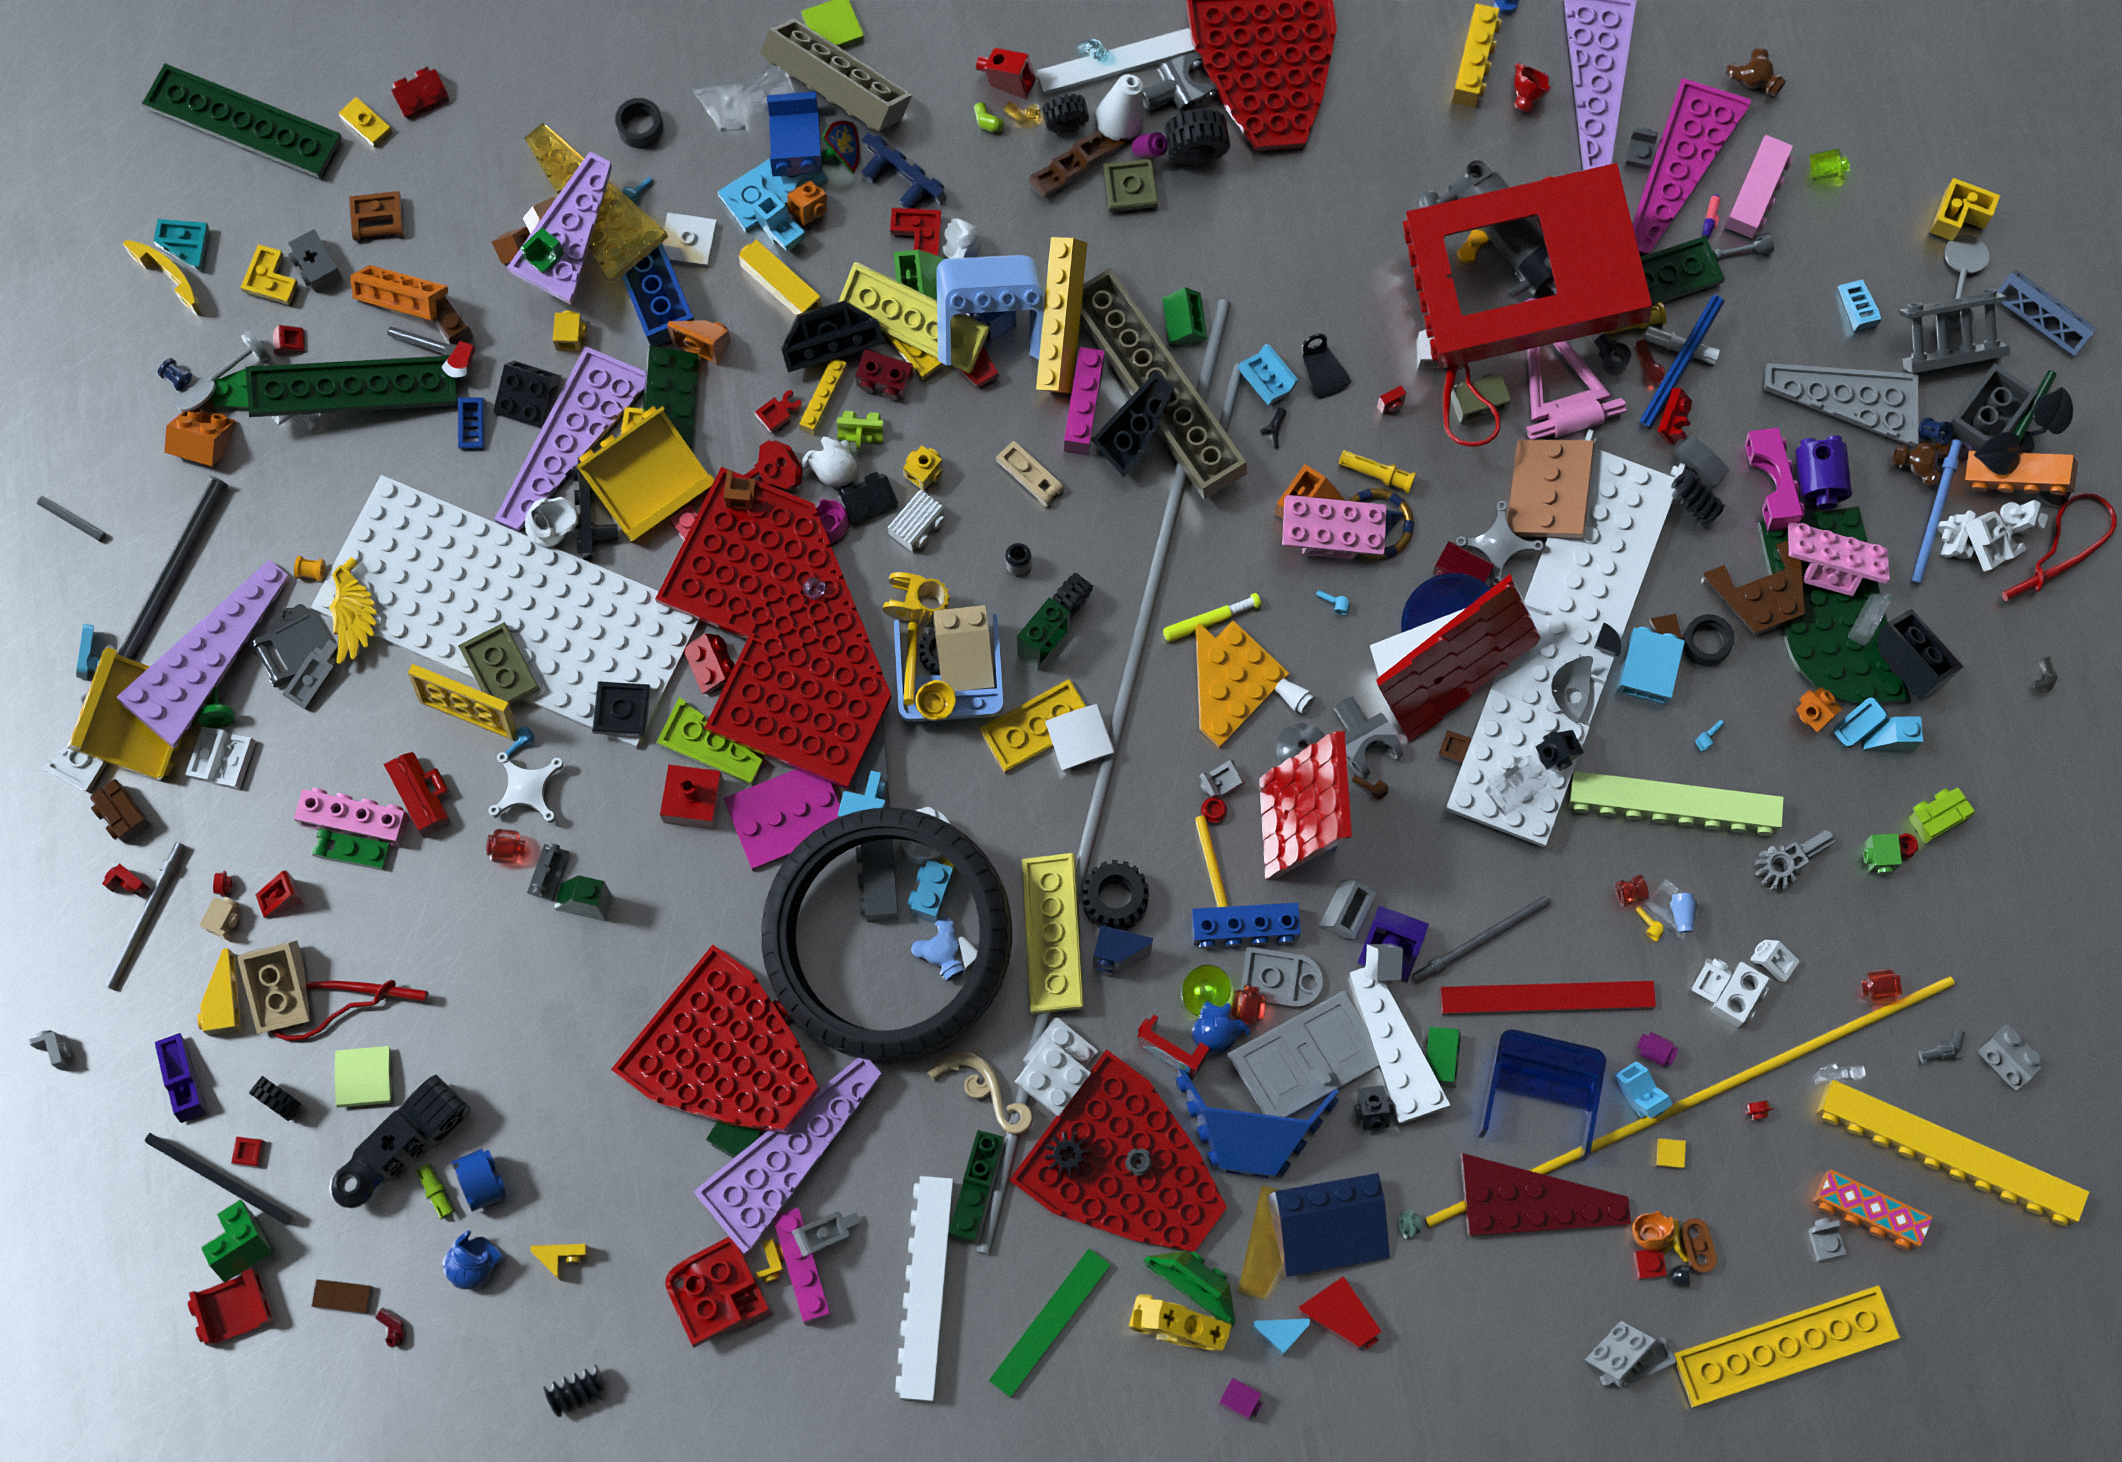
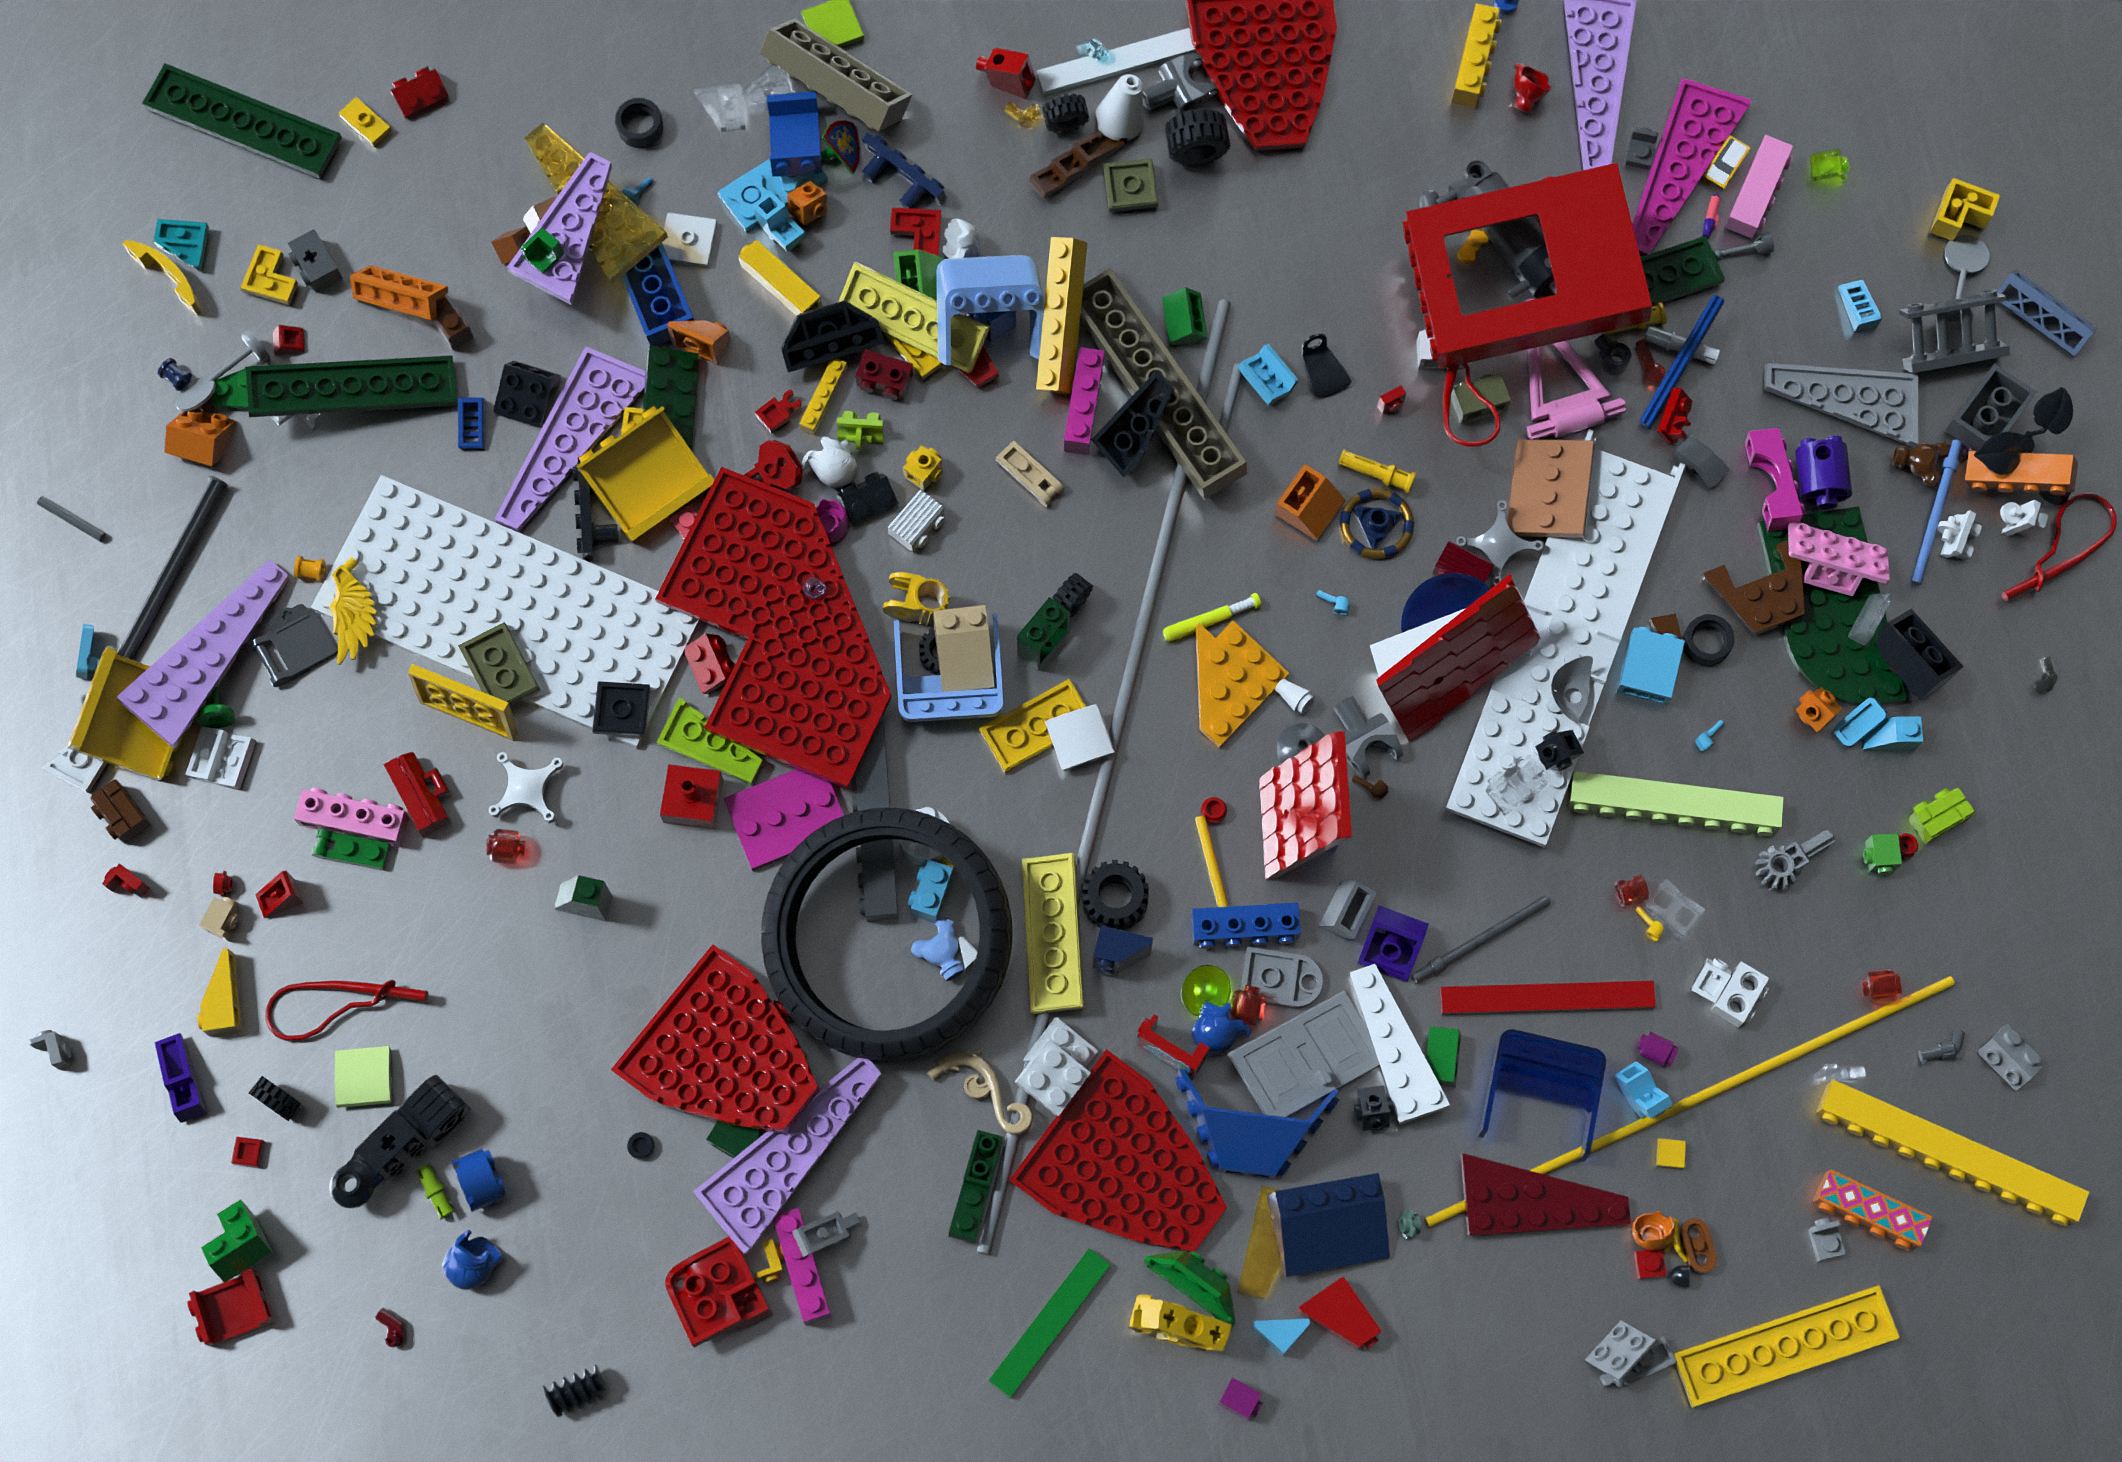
flat silver bar [104,842,186,990] -> none
black tile [144,1132,293,1225] -> none
tan slope [237,940,310,1034] -> none
light grey hinge [282,639,338,709] -> none
reddish brown tile [311,1279,372,1314] -> none
dark orange plate [349,191,404,241] -> none
piece [387,326,476,379] -> none
dark azure hand [504,726,534,758] -> none
white hair [525,497,579,547] -> none
dark grey hinge [527,843,569,901] -> none
yellow slope [530,1244,589,1281] -> none
yellow brick [553,310,587,351] -> none
dark orange panel [724,470,756,510] -> none
medium azure brick [837,771,886,818] -> none
white brick [895,1176,954,1403] -> none
yellow bar [903,621,918,706] -> none
yellow hair [915,680,957,721] -> none
lime arm [974,102,1004,132] -> none
black brick [1005,543,1031,576] -> none
black gear [1045,1131,1091,1178] -> none
dark grey plate [1125,1148,1152,1176] -> none
magenta brick [1132,132,1168,159] -> none
light grey bracket [1200,760,1246,799] -> none
black bar [1260,407,1287,448] -> none
bright pink bracket [1282,495,1386,560] -> none
light grey brick [1365,944,1403,985] -> none
reddish brown plate [1438,730,1472,764] -> none
black tile [1594,623,1621,657] -> none
light blue cone [1670,893,1697,933] -> none
black piece [1671,470,1725,526] -> none
reddish brown animal [1726,47,1786,97] -> none
red plate [1746,1100,1773,1120] -> none
white bracket [1750,940,1800,982] -> none
dark blue bush [1918,417,1953,444] -> none
white slope [1964,511,2027,571] -> none
dark green bar [2014,370,2057,442] -> none
none -> black tile [627,1132,655,1160]
none -> slope [1703,135,1751,189]

